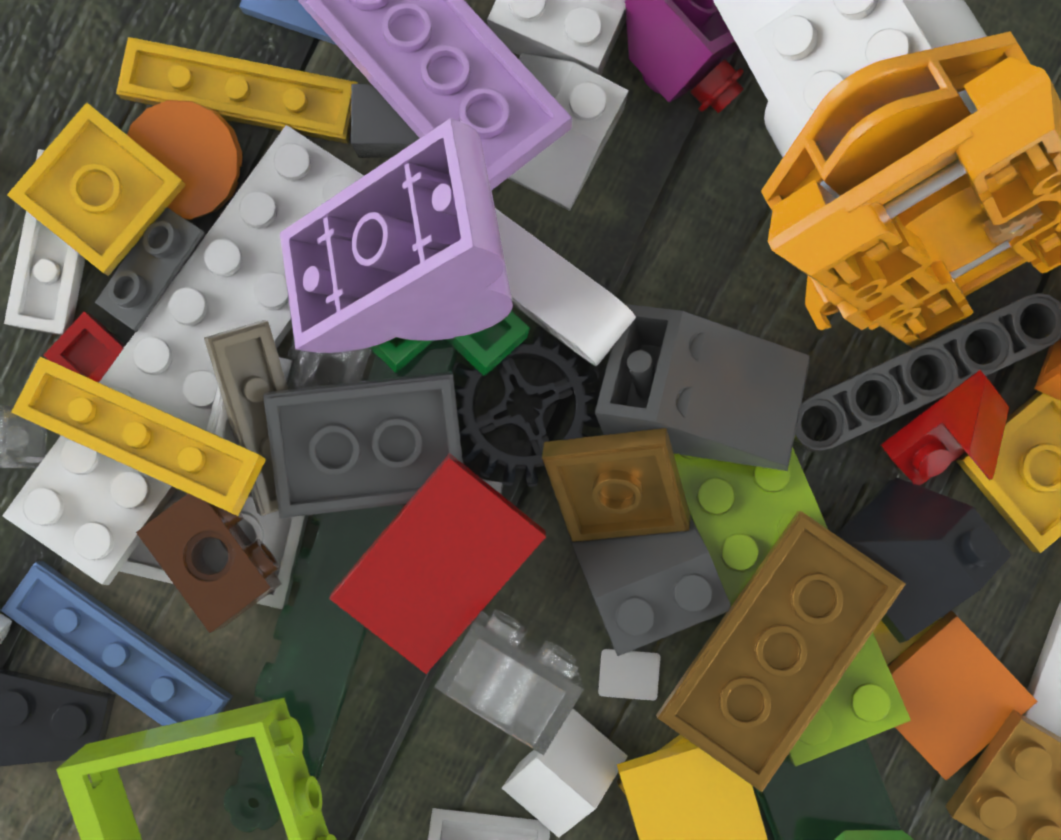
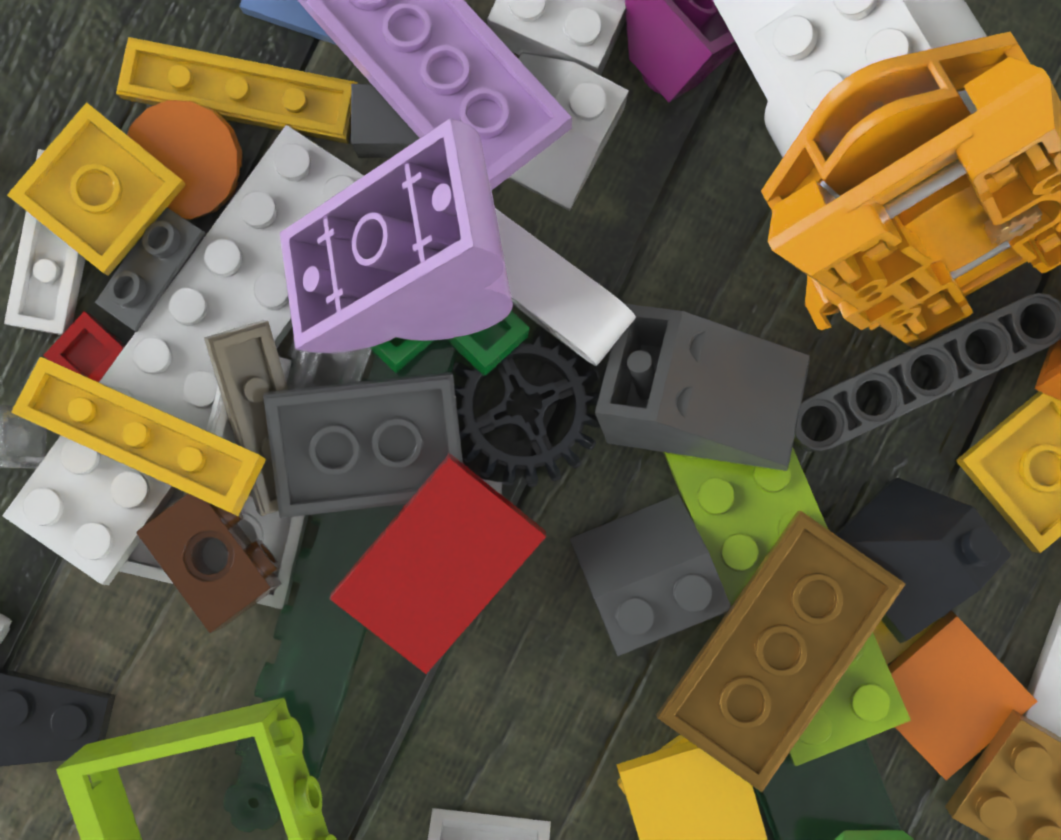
medium blue tile [1,561,233,726] -> none
clear brick [434,609,584,756] -> none
white piece [502,707,628,838] -> none
pearl gold plate [542,428,690,542] -> none
white sticker [598,649,660,701] -> none
red plate [690,59,744,114] -> none
red slope [881,370,1009,486] -> none

